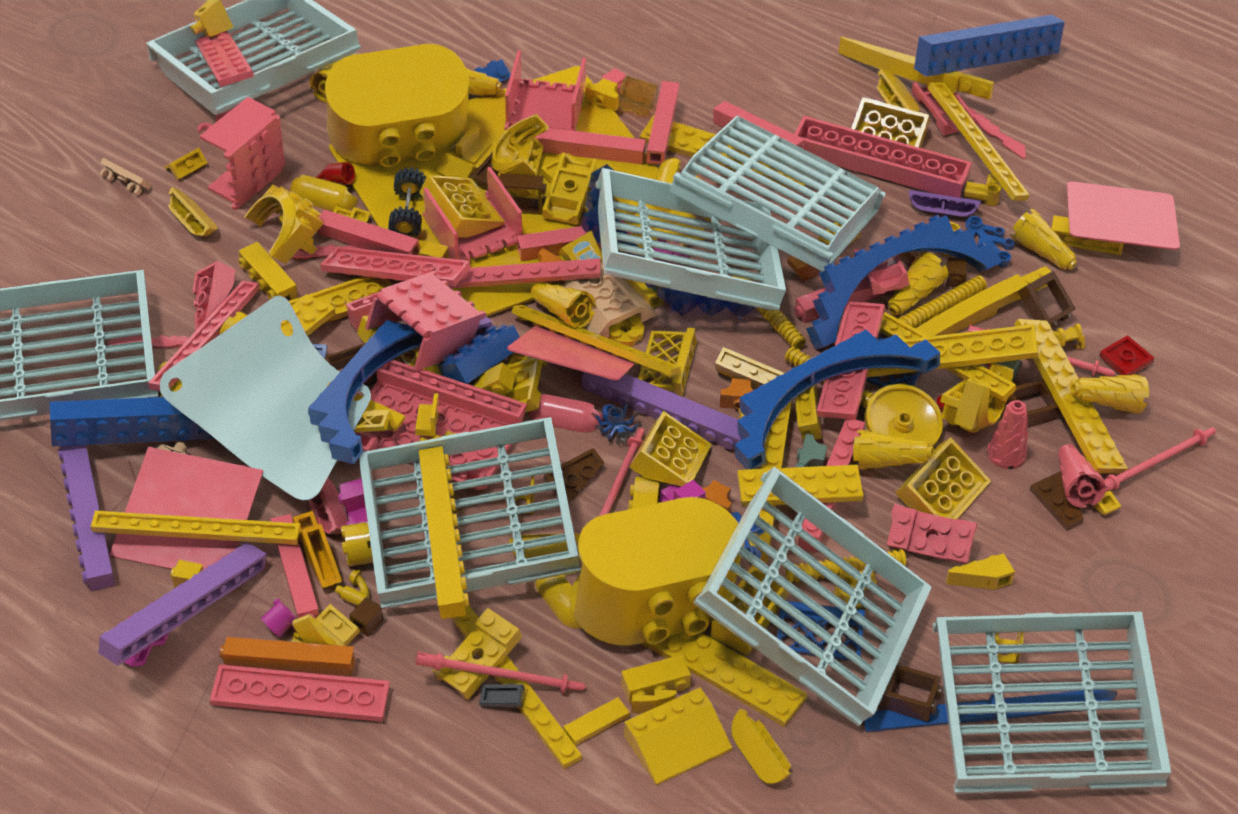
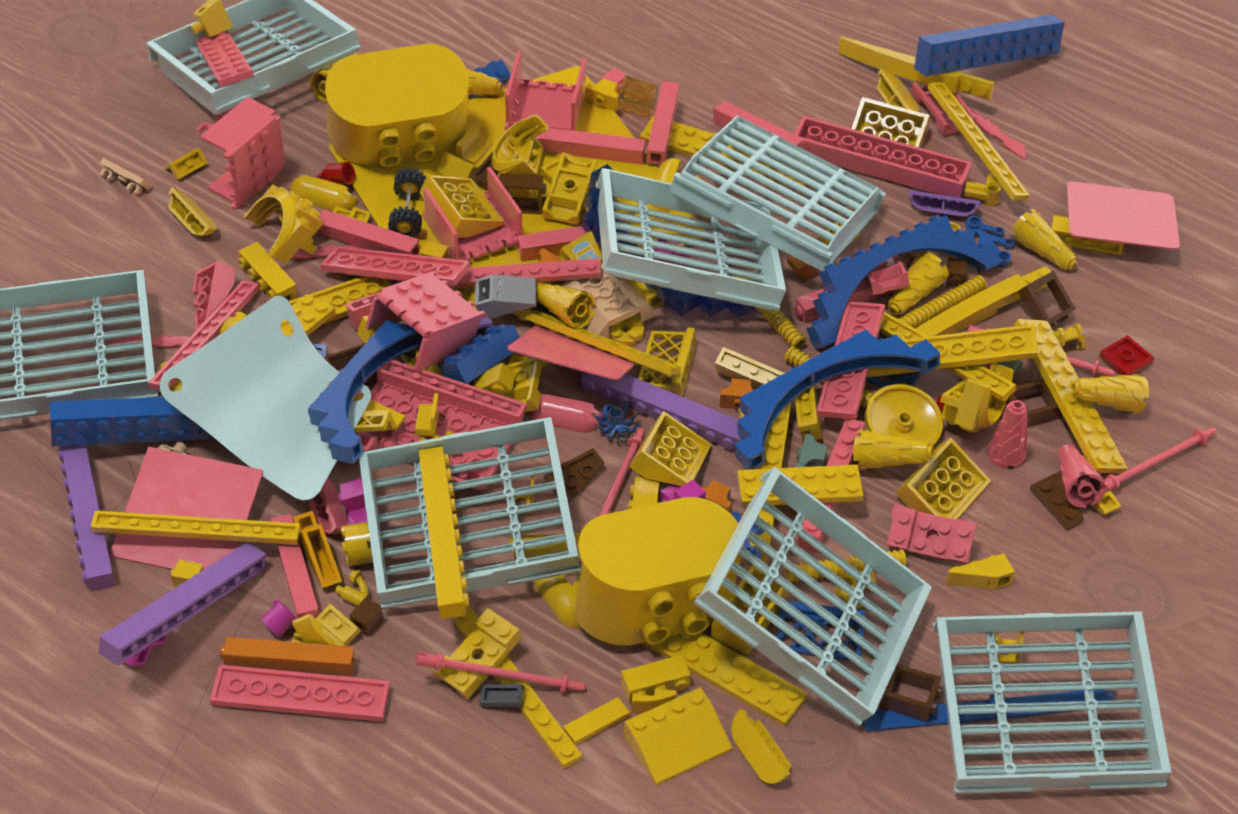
none -> light grey slope [475,275,536,319]

